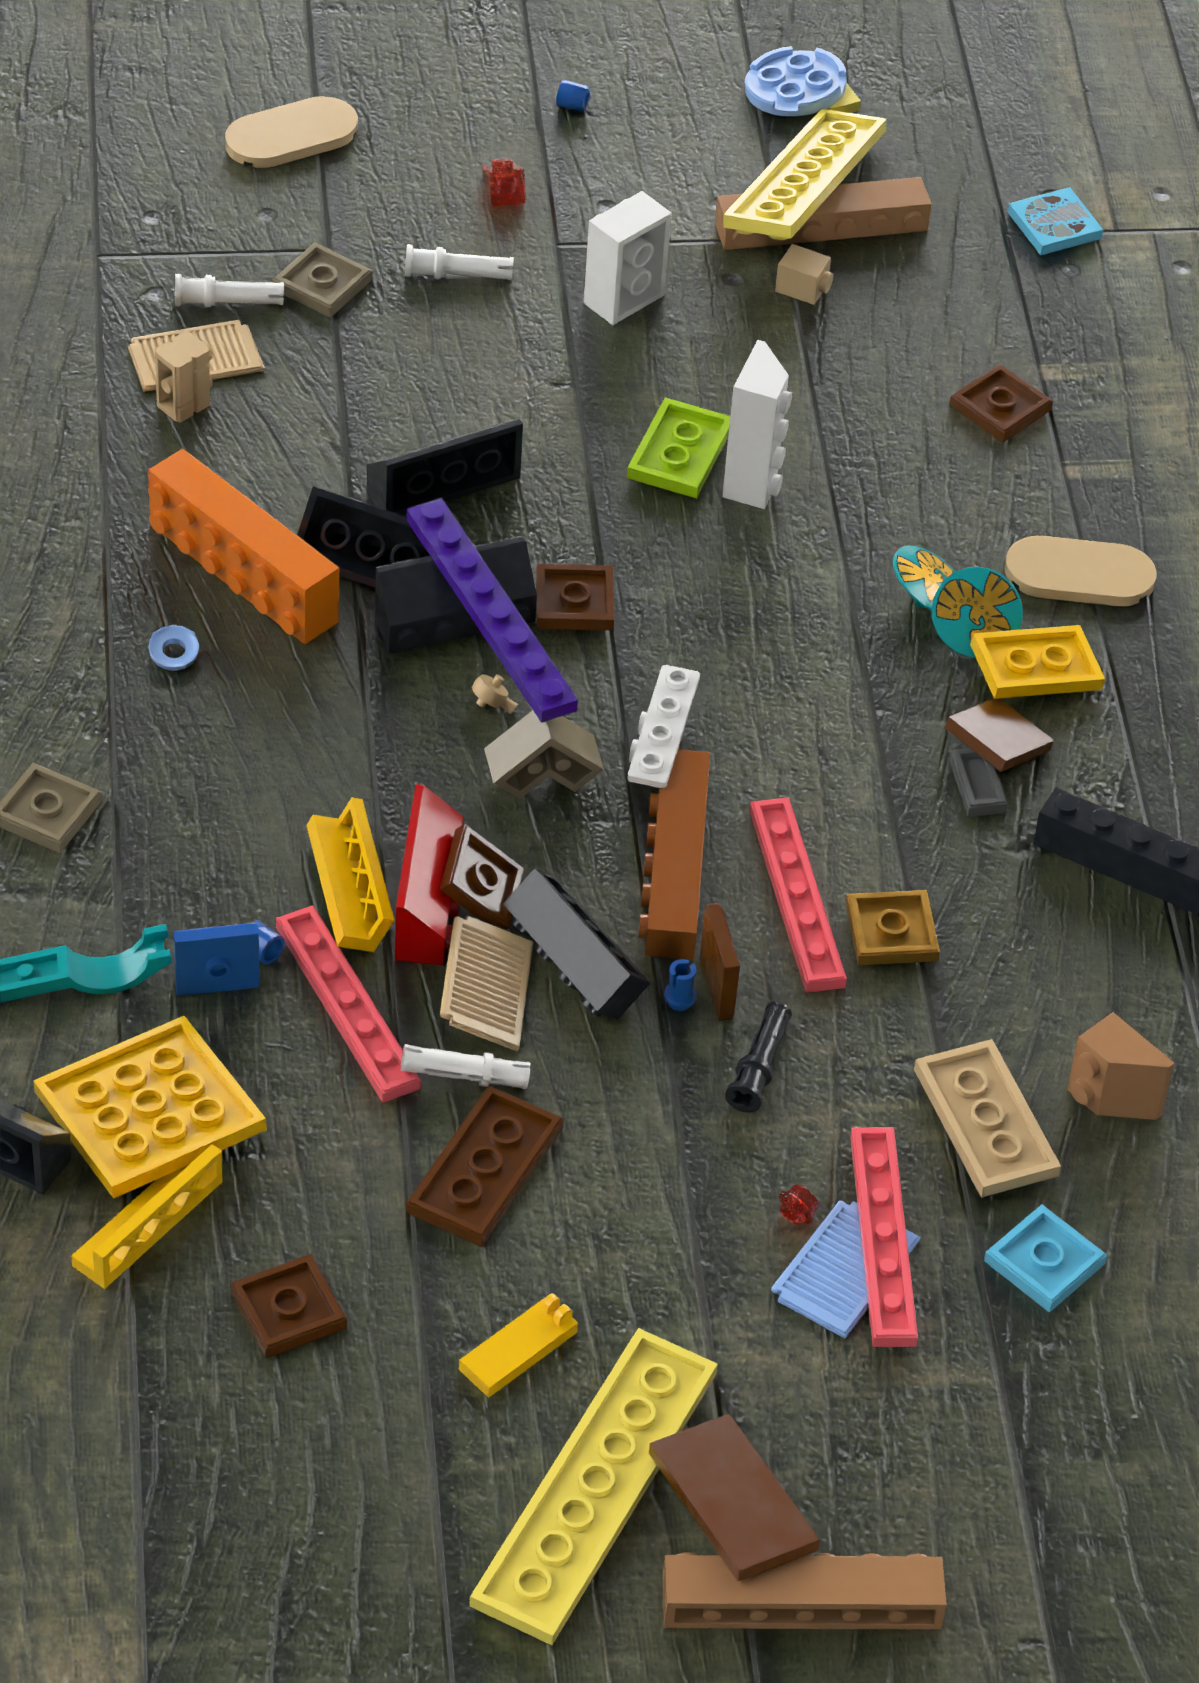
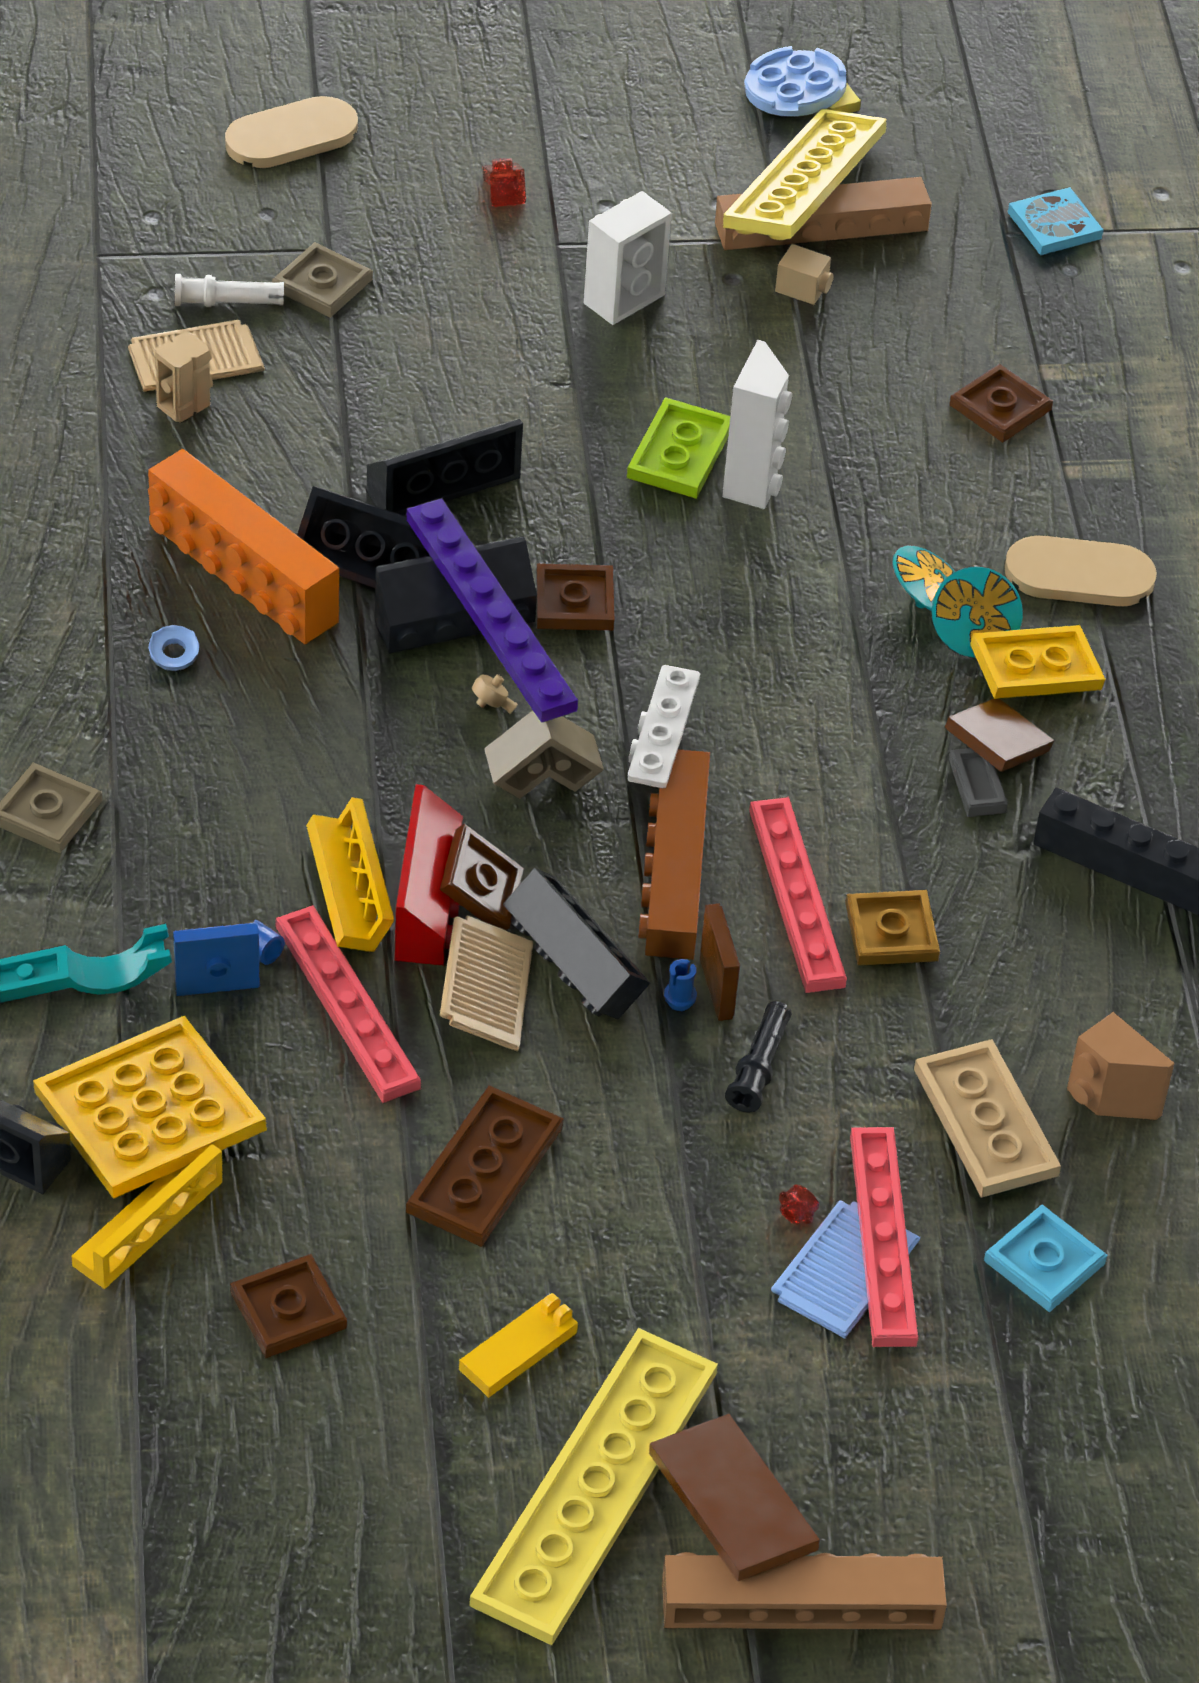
white pin [401,1044,530,1089] -> none
white pin [405,244,514,281] -> none
blue hose [556,79,591,113] -> none

